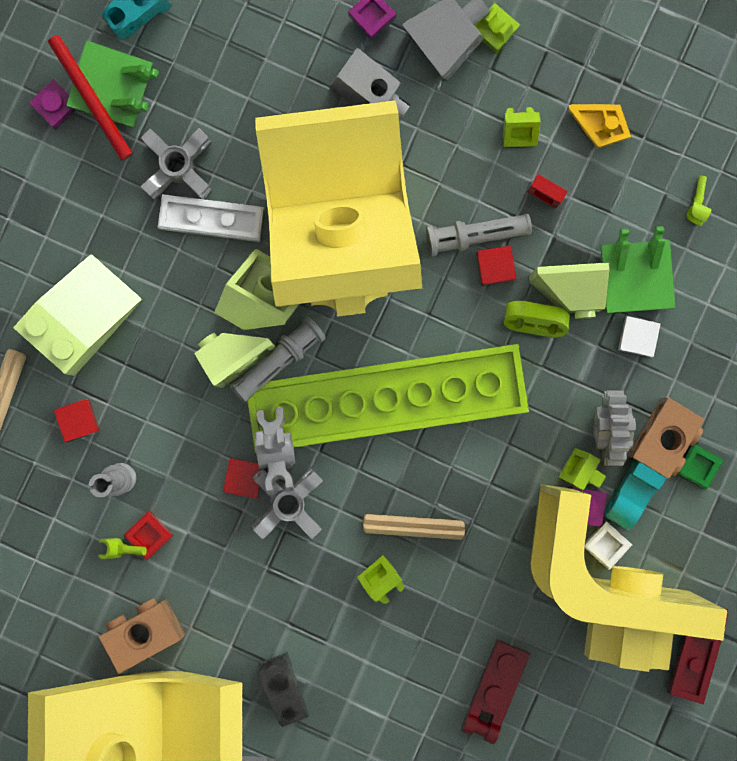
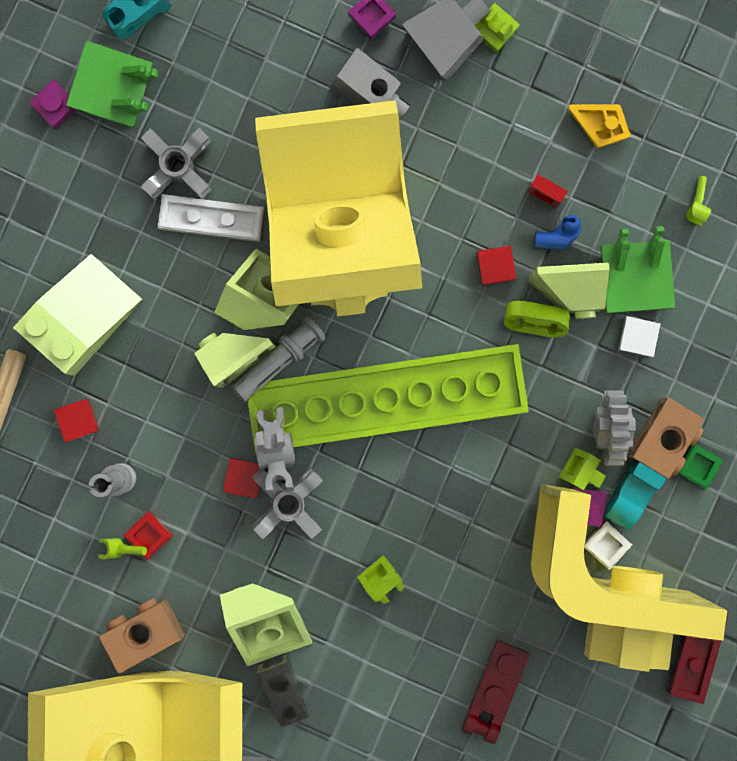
red bar [48,35,133,161] -> none
tan axle [363,514,465,540] -> none
light grey pin [426,214,532,257] -> none
lime tile [502,107,541,147] -> none
none -> yellowish green slope [220,583,312,666]
none -> blue arm [534,215,581,250]

